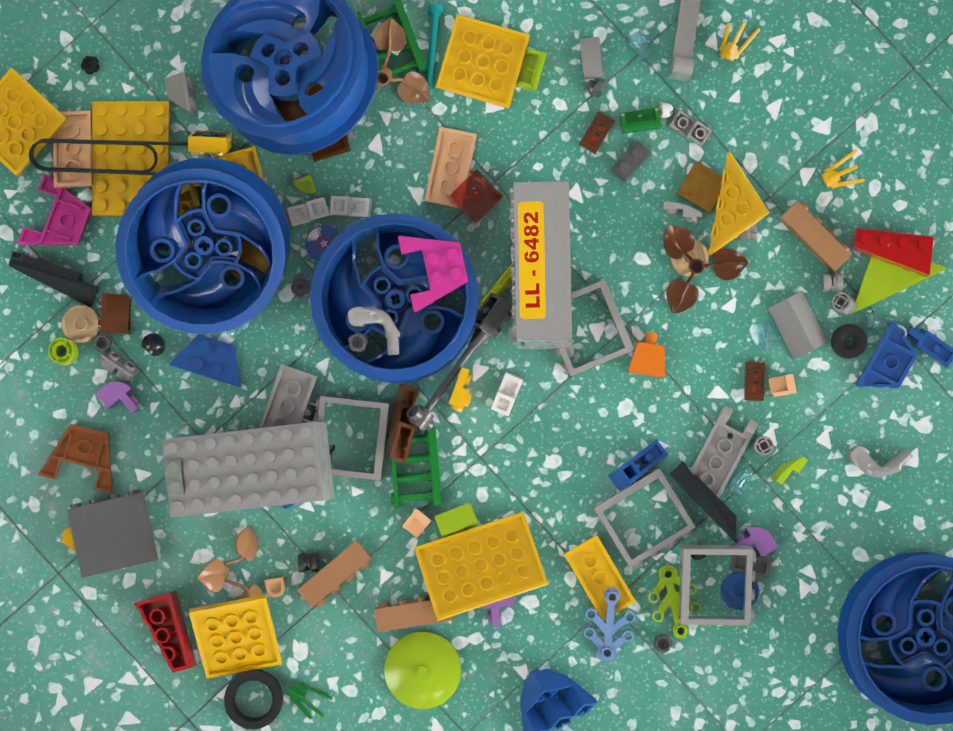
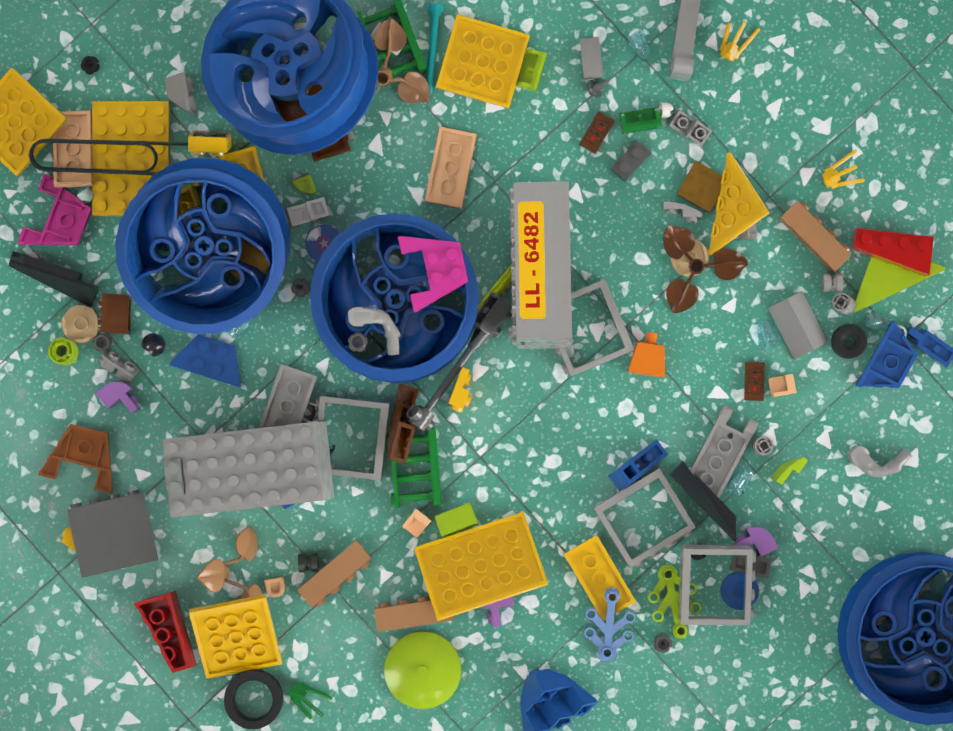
white slope [330,196,372,218] -> none
clear red panel [446,169,503,224] -> none
white slope [491,371,524,416] -> none

